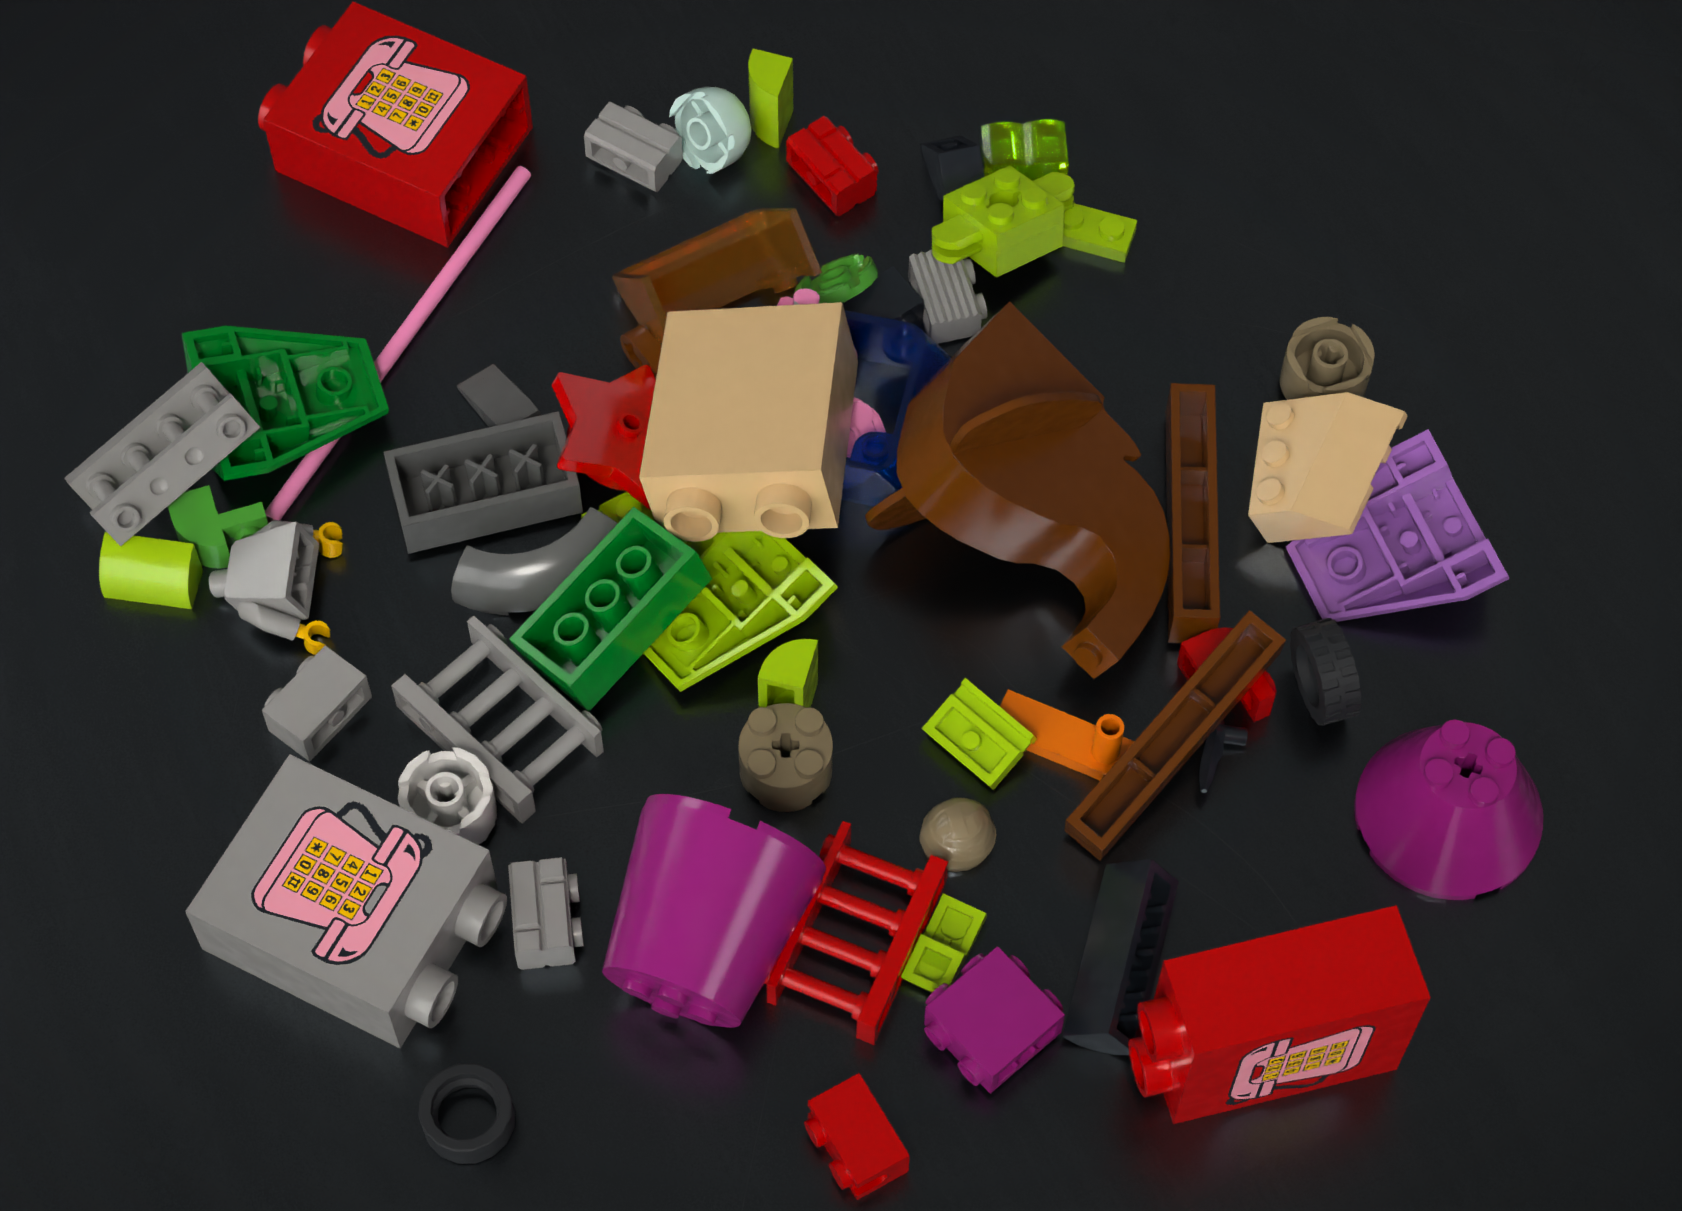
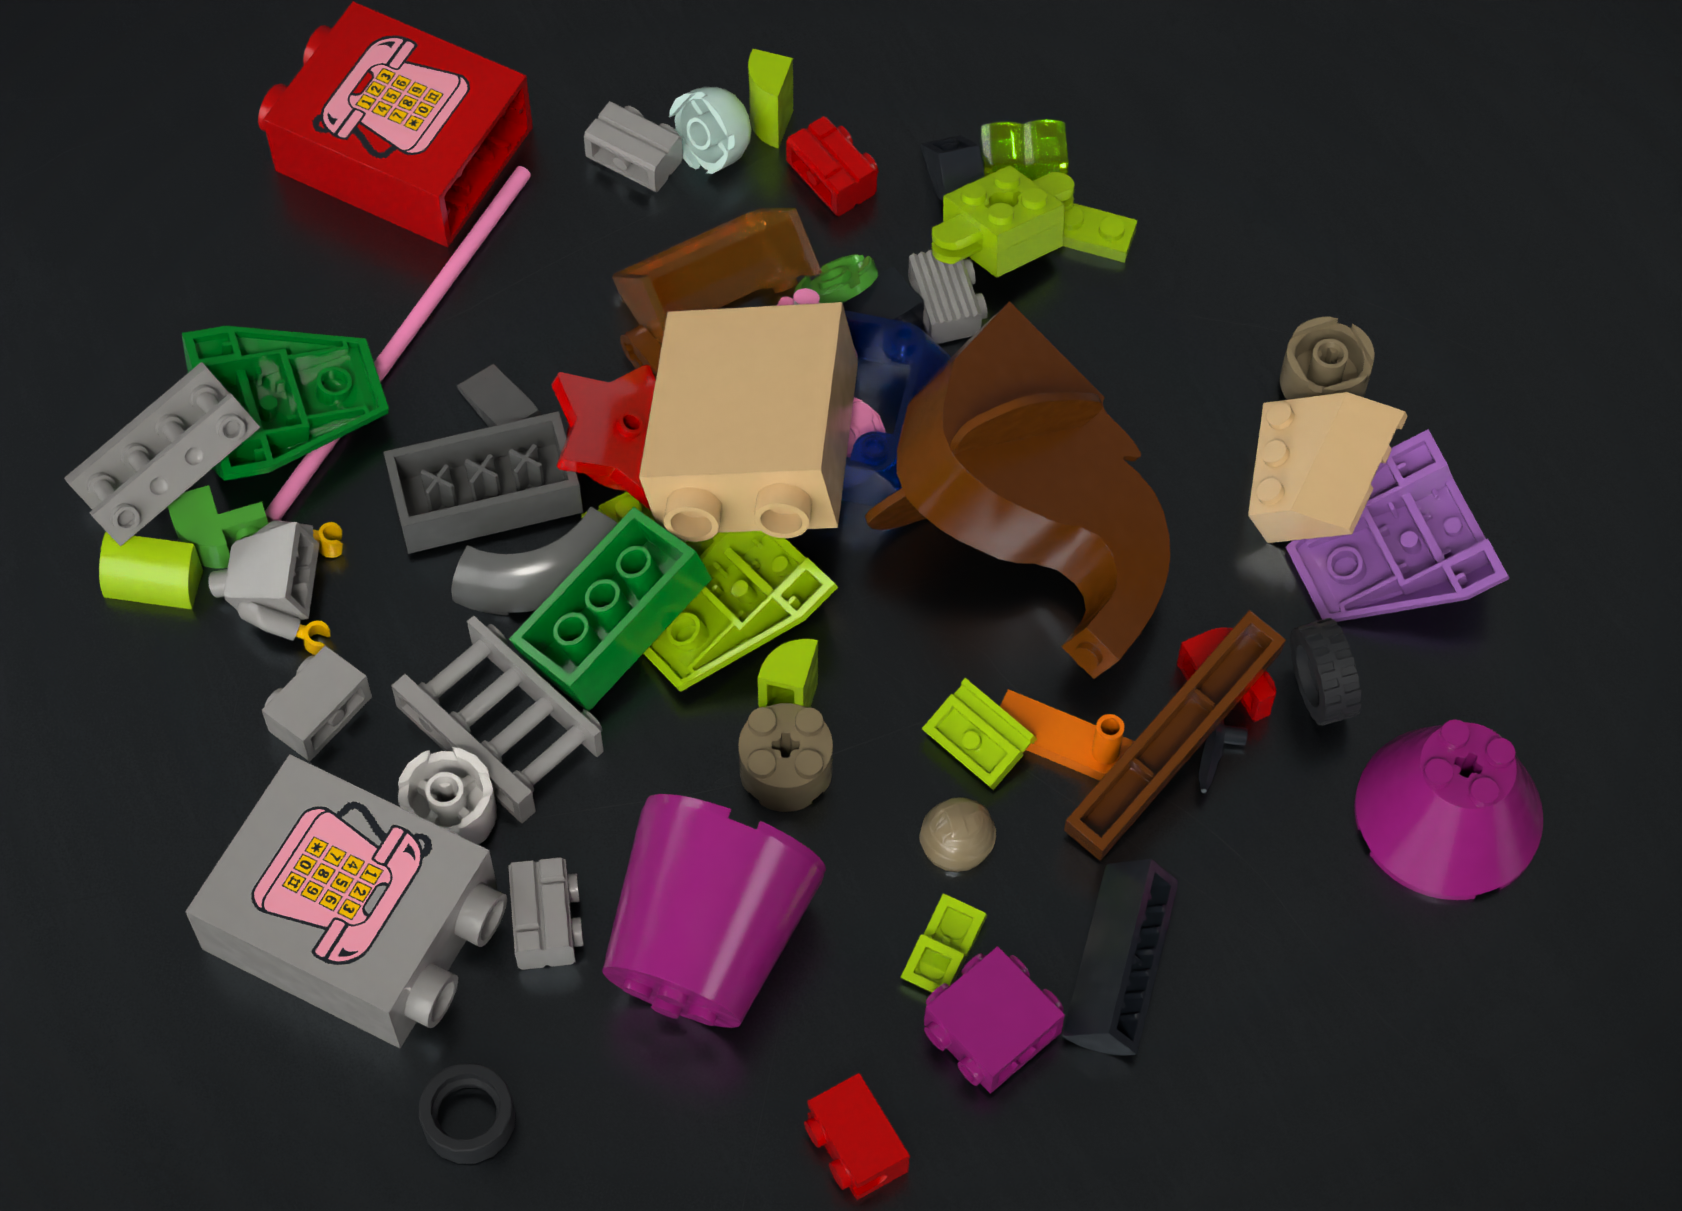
red fence [764,821,948,1045] -> none
red brick [1129,905,1431,1124] -> none
reddish brown brick [1165,383,1220,643] -> none

